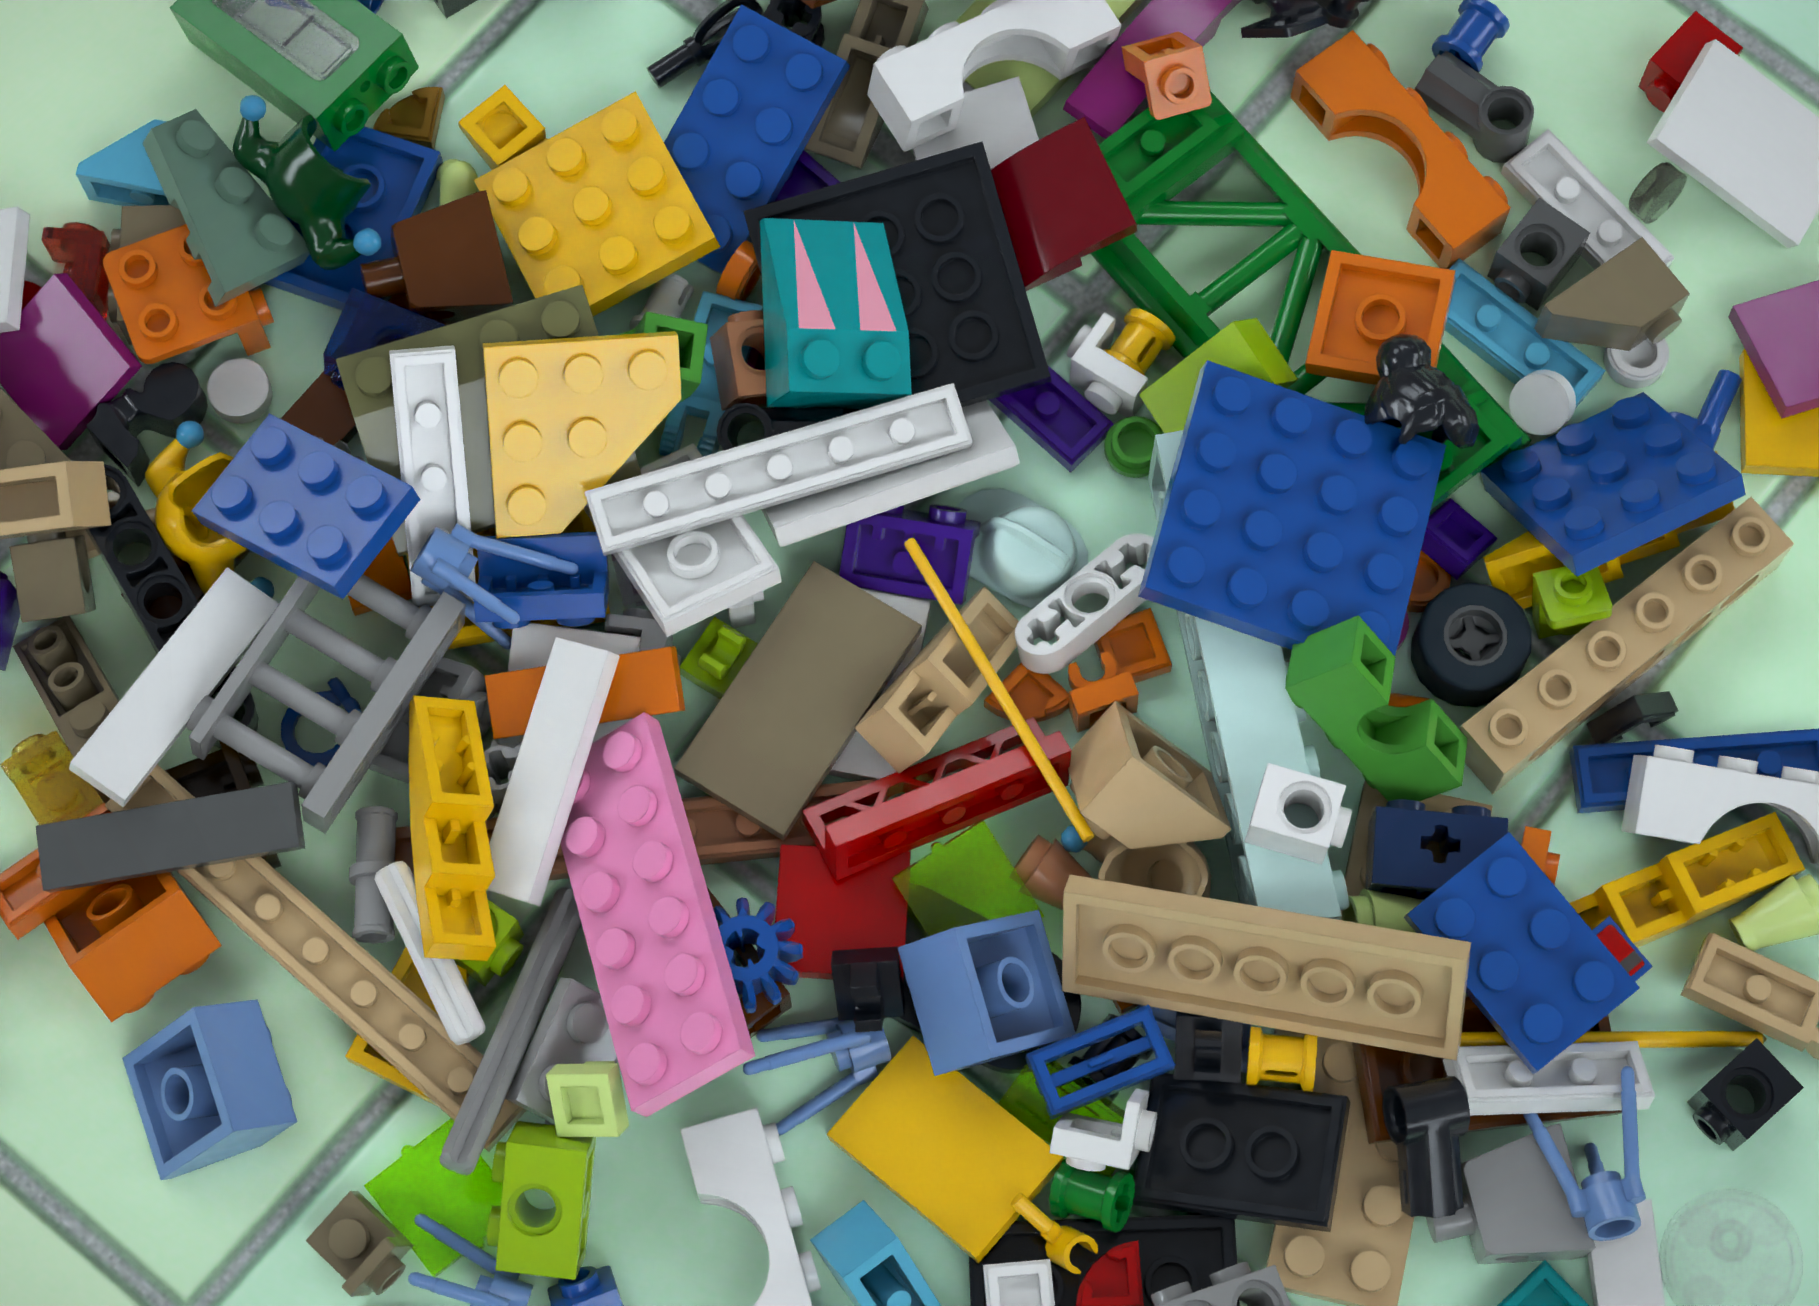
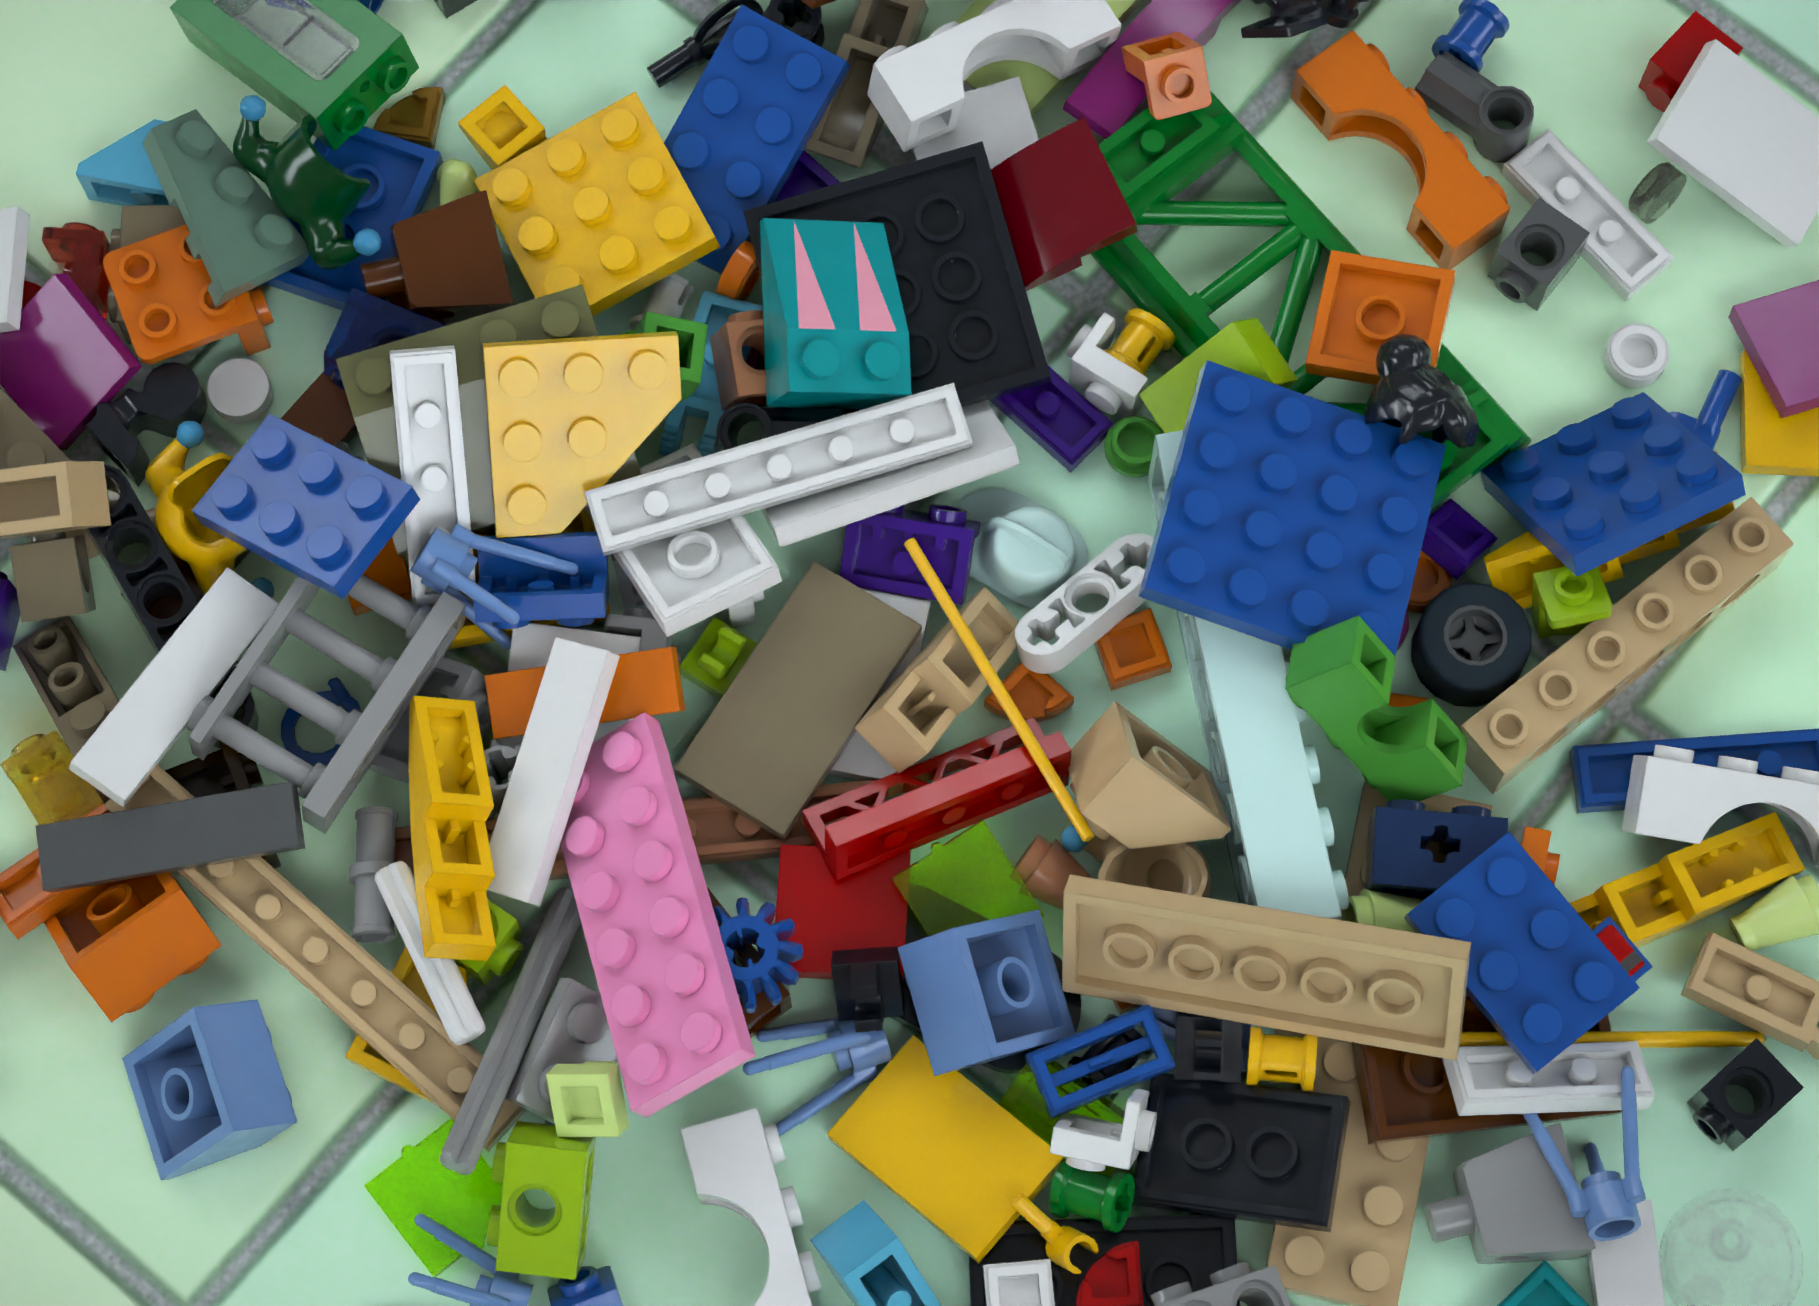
dark tan bracket [305,1191,414,1297] -> none
orange tile [1068,651,1139,733] -> none
white brick [1245,763,1353,865] -> none
black piece [1382,1076,1470,1218] -> none
medium azure tile [1445,258,1606,409] -> none
white tile [1509,370,1576,435] -> none
dark tan slope [1534,237,1690,351] -> none
black tile [1586,691,1679,744] -> none

